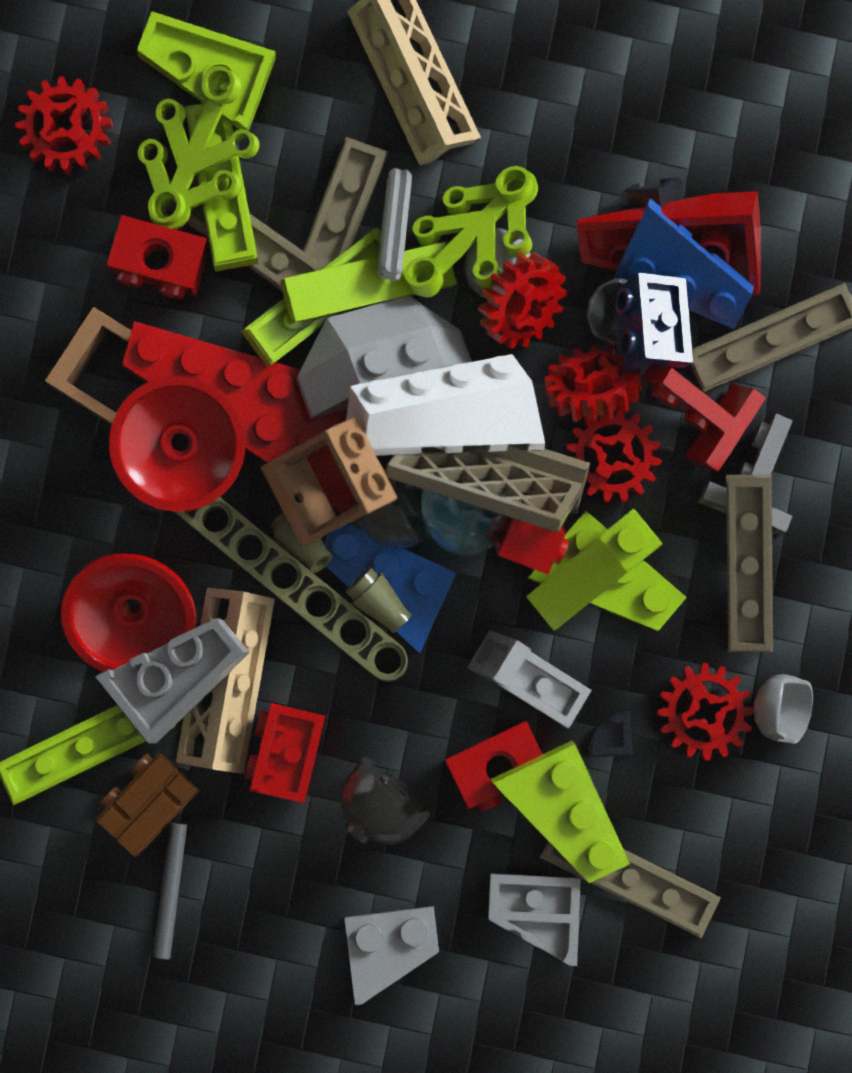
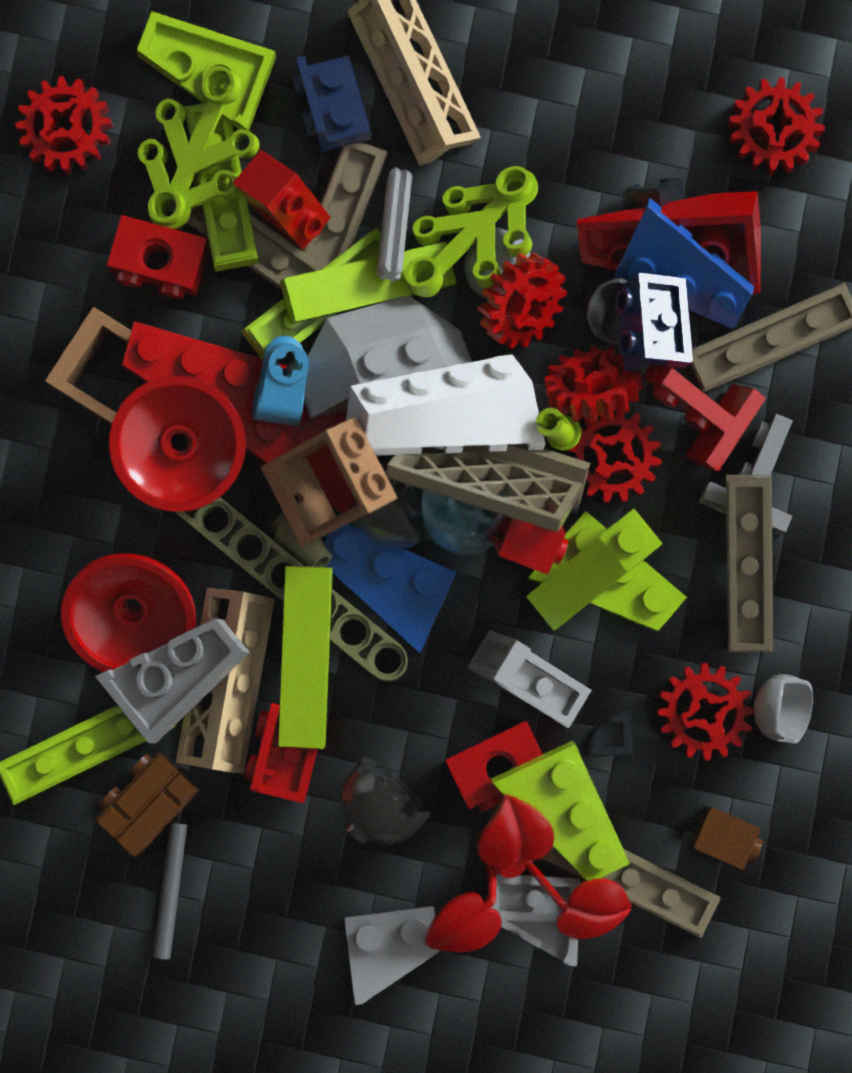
olive cone [345,567,411,633] -> none
none -> red brick [232,150,331,250]
none -> dark azure piece [252,336,309,427]
none -> lime tile [279,566,333,749]
none -> dark blue bracket [291,55,372,152]
none -> red plant [424,794,632,952]
none -> lime pin [536,408,581,451]
none -> reddish brown brick [689,806,763,870]
none -> red gear [728,77,825,175]

